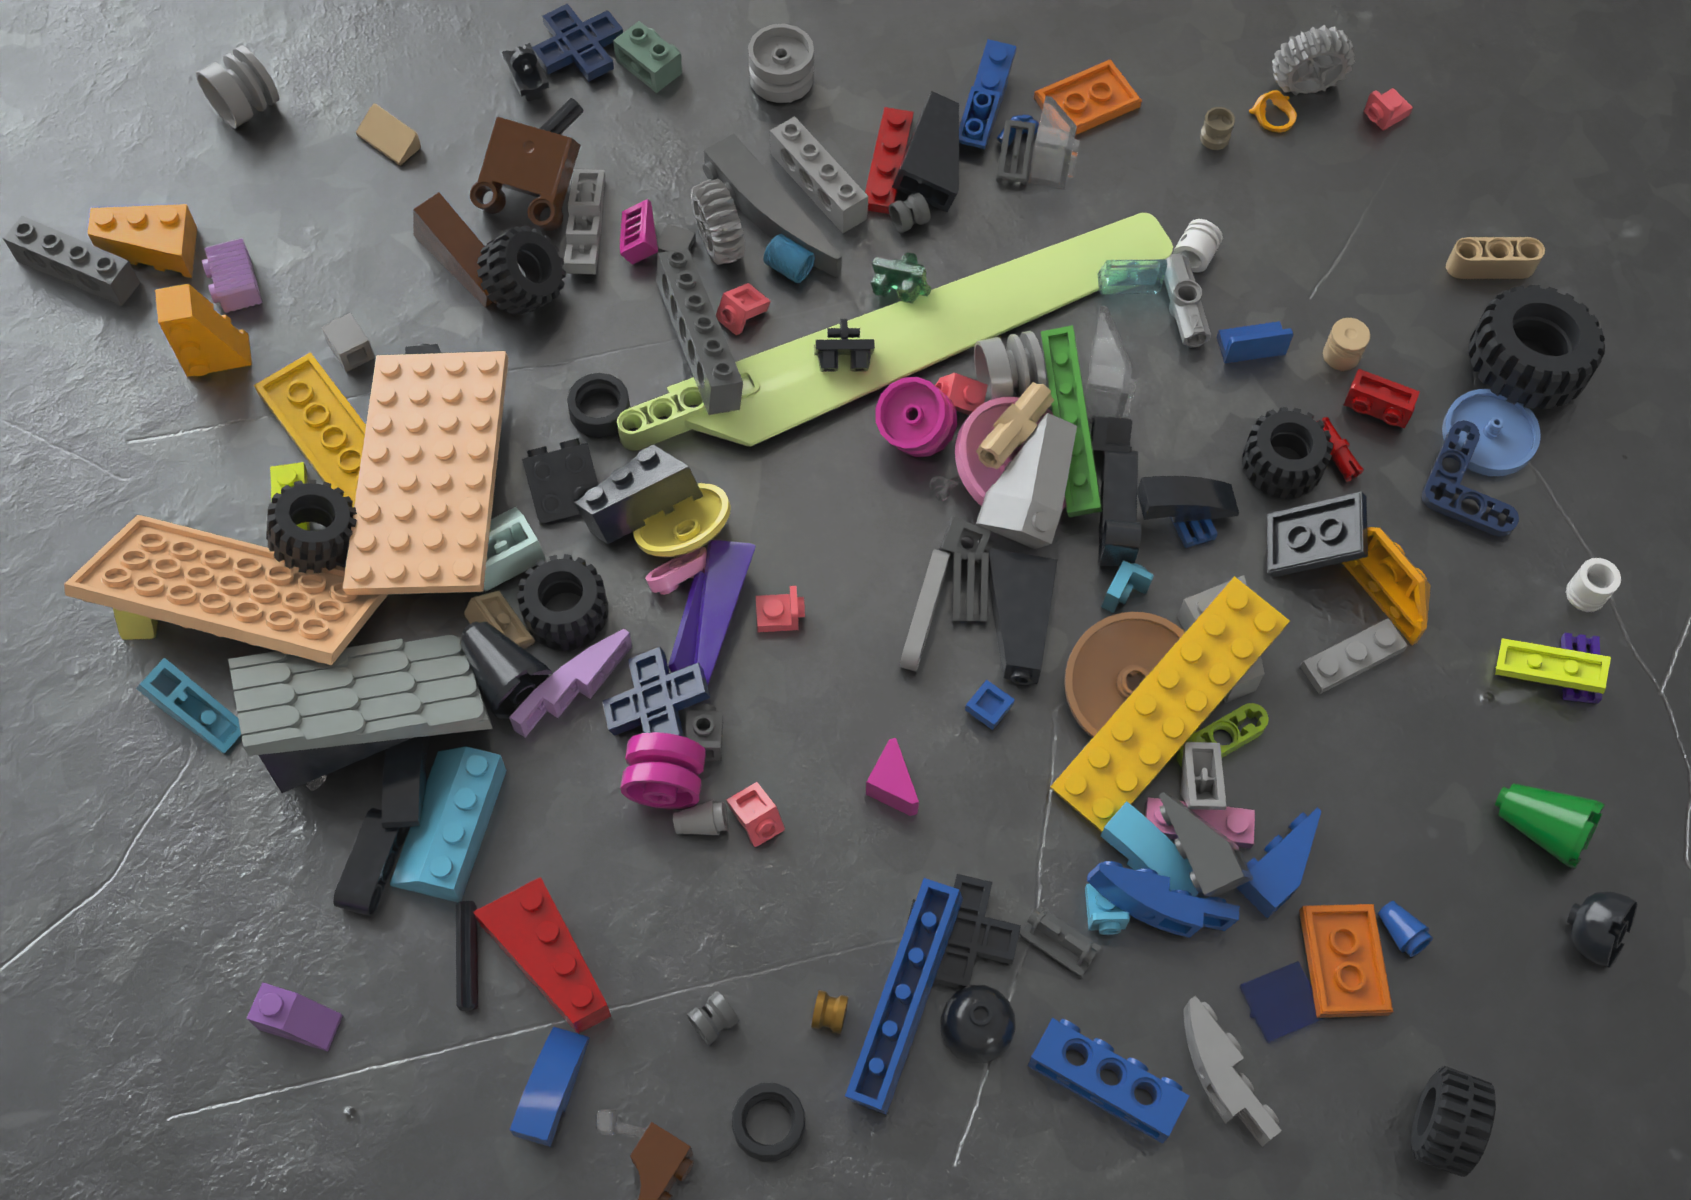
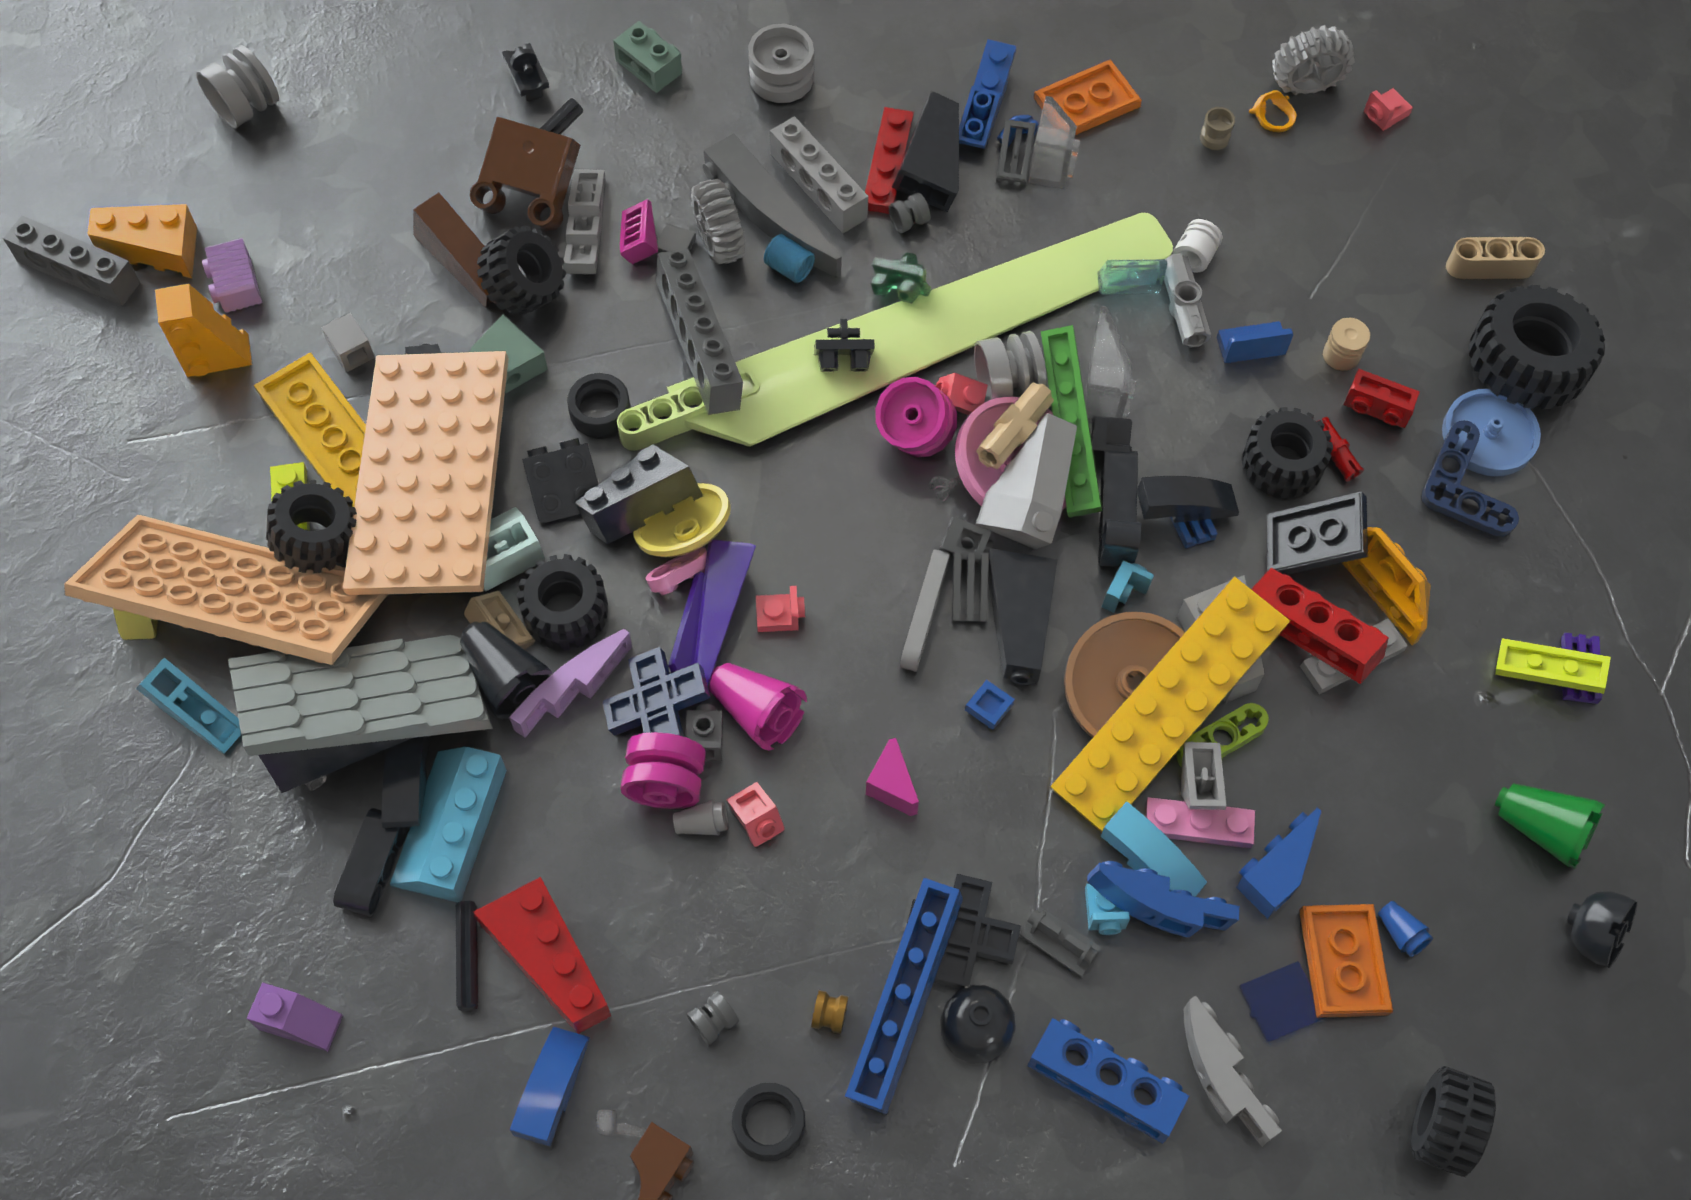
tan slope [356,103,421,166] -> none
dark blue plate [532,3,623,81] -> none
coral bracket [716,283,771,335] -> none
dark grey slope [1159,792,1253,897] -> none
white piece [1566,558,1621,612] -> none
none -> sand green torso [470,315,548,393]
none -> dark pink cone [709,663,807,751]
none -> red brick [1251,568,1389,684]

